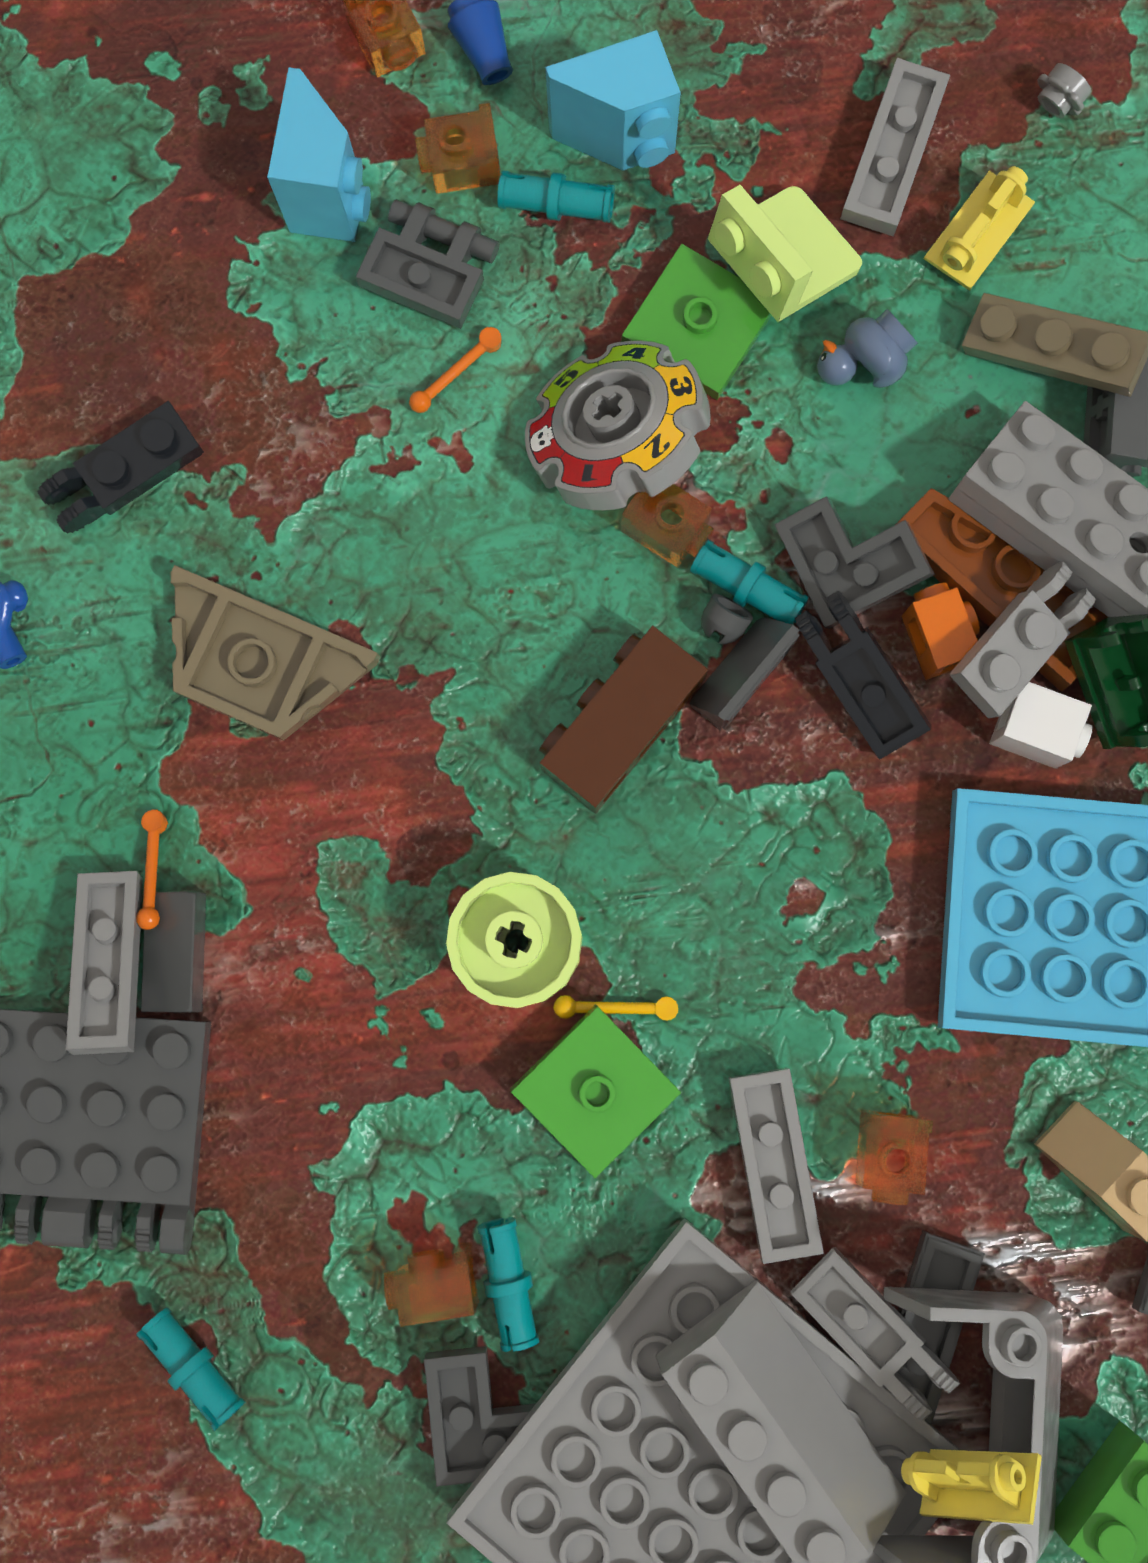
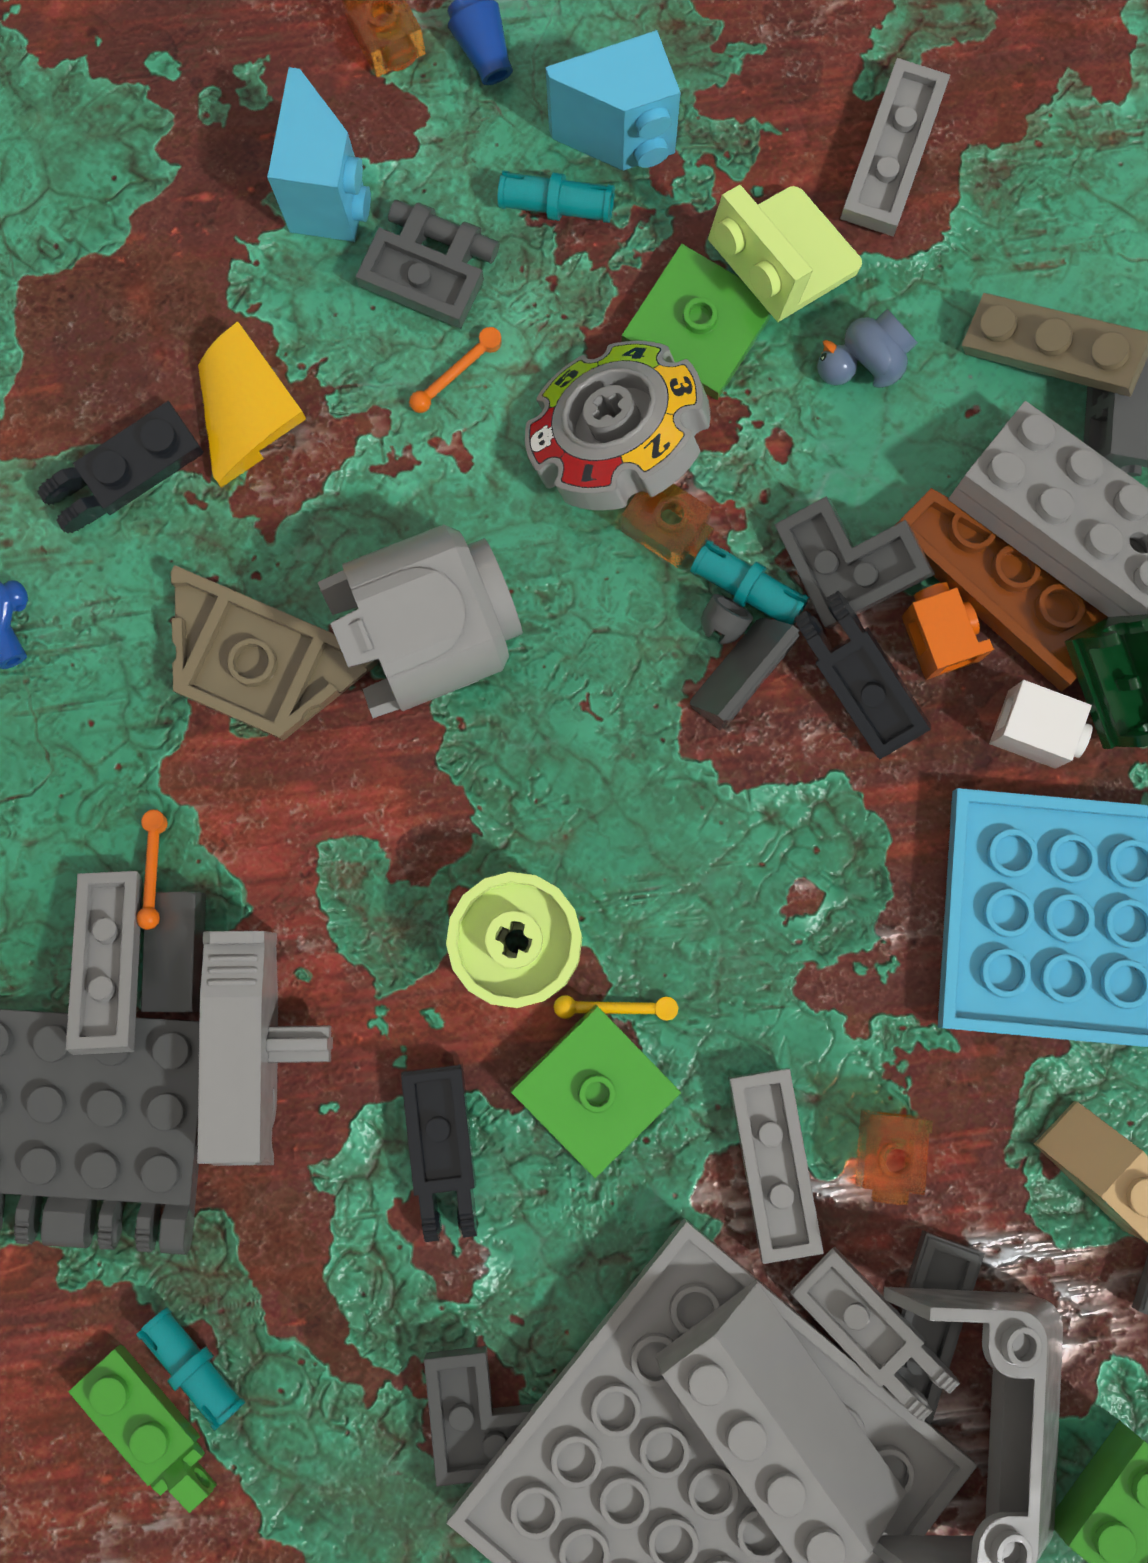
clear orange brick [384,1242,479,1327] -> none
clear orange brick [415,103,501,194] -> none
teal pin [477,1217,539,1352] -> none
reddish brown brick [539,625,708,814] -> none
light yellow hinge [901,1449,1042,1525] -> none
light yellow hinge [924,166,1035,291] -> none
light grey hinge [950,561,1096,718] -> none
light grey plate [1037,63,1091,119] -> none
none -> bright green hinge [68,1344,217,1513]
none -> light grey piece [197,931,333,1166]
none -> yellow slope [198,321,306,488]
none -> light grey piece [318,524,523,718]
none -> black hinge [401,1064,477,1242]

